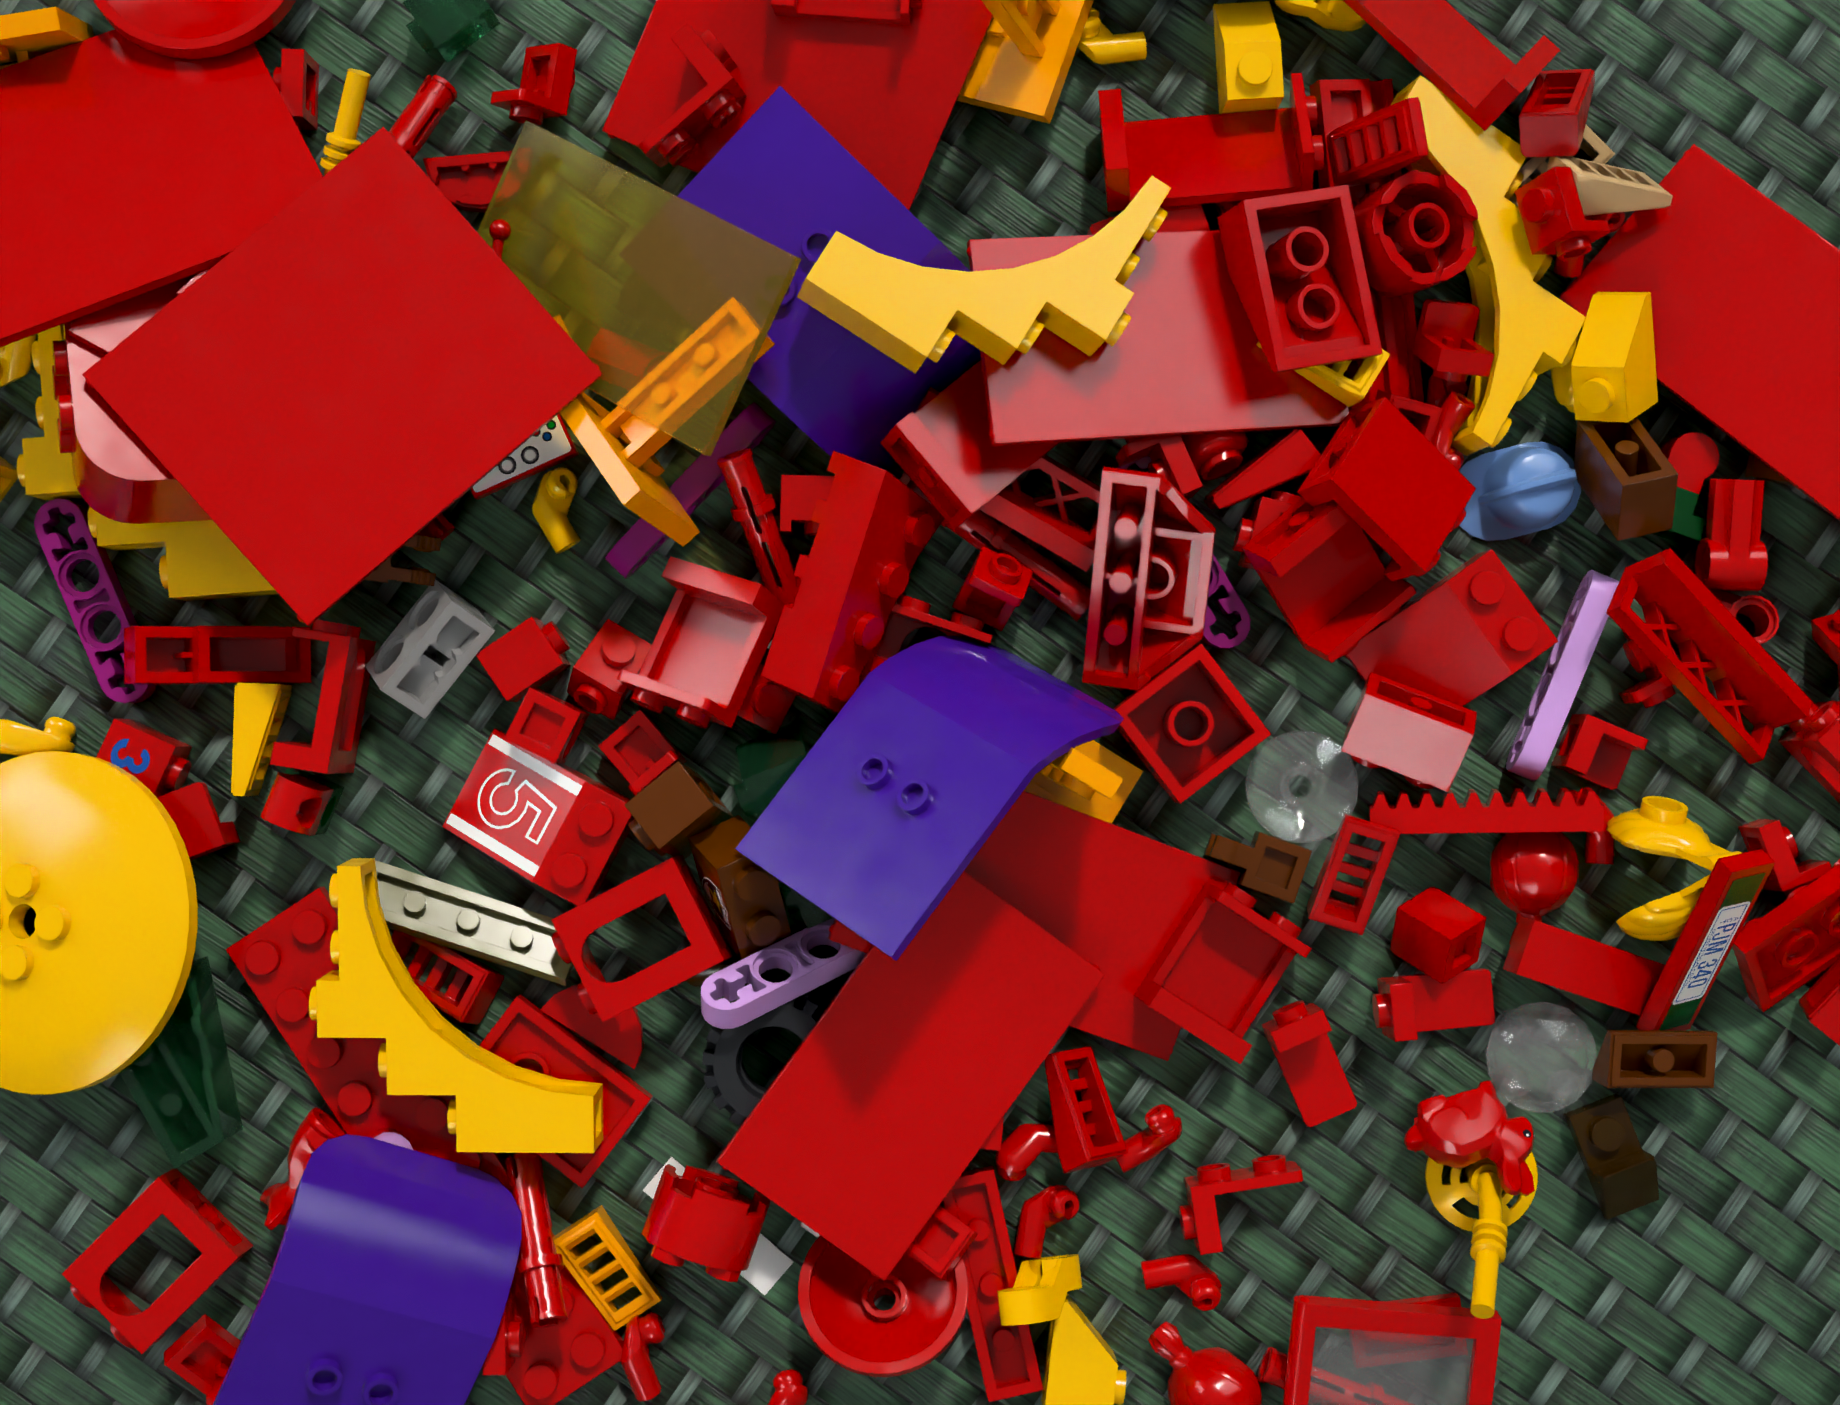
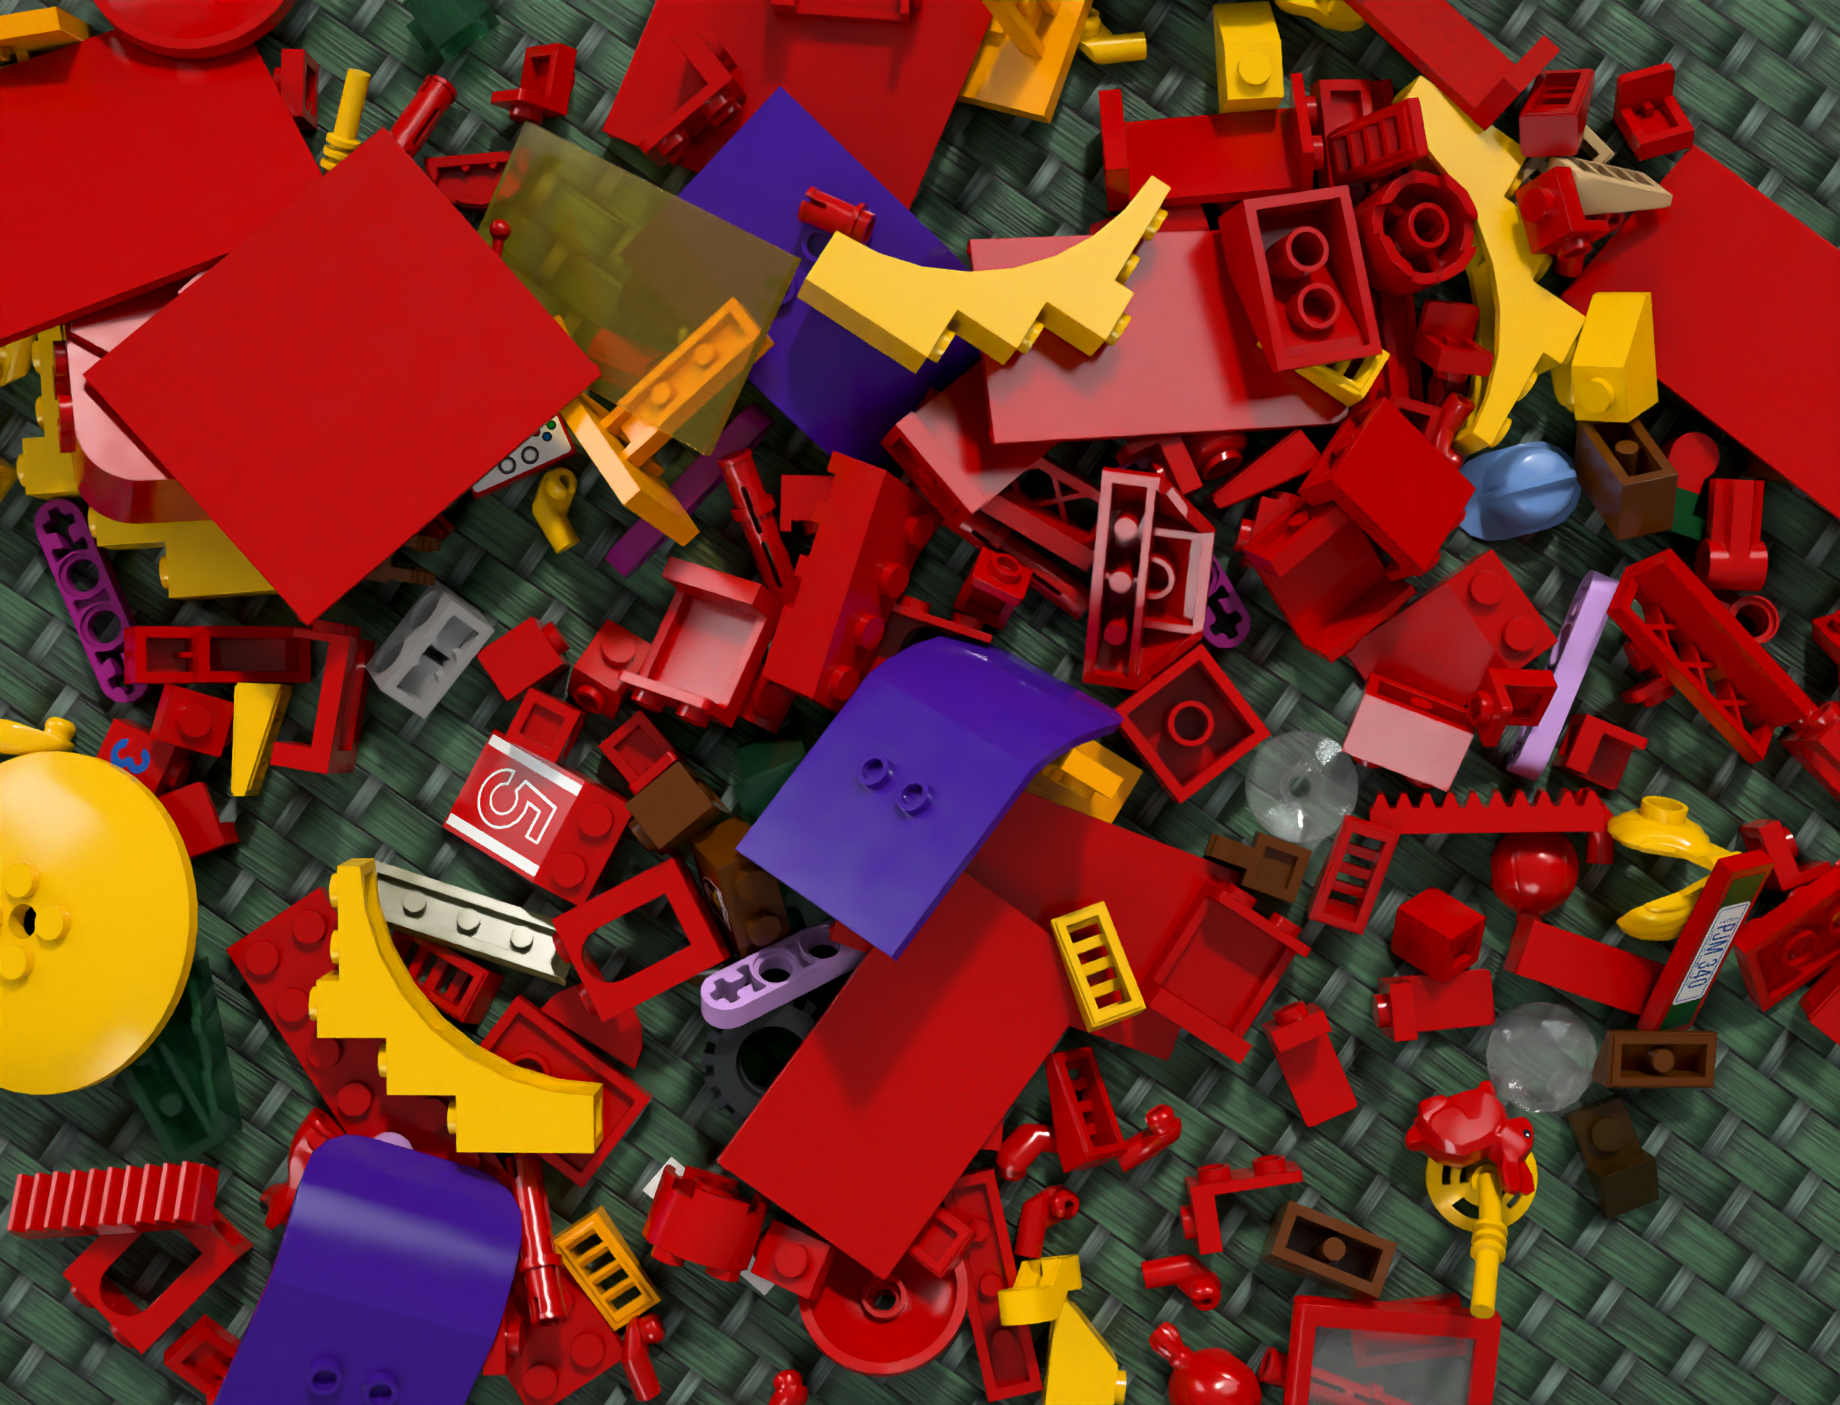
red leg [260,767,344,836] -> none
none -> red gear [7,1161,220,1240]
none -> red bracket [149,684,234,758]
none -> red bracket [750,1219,838,1301]
none -> red pin [797,186,877,246]
none -> yellow slope [1050,901,1146,1033]
none -> reddish brown brick [1259,1200,1397,1300]
none -> red bracket [1467,668,1558,747]
none -> red bracket [1613,62,1695,162]

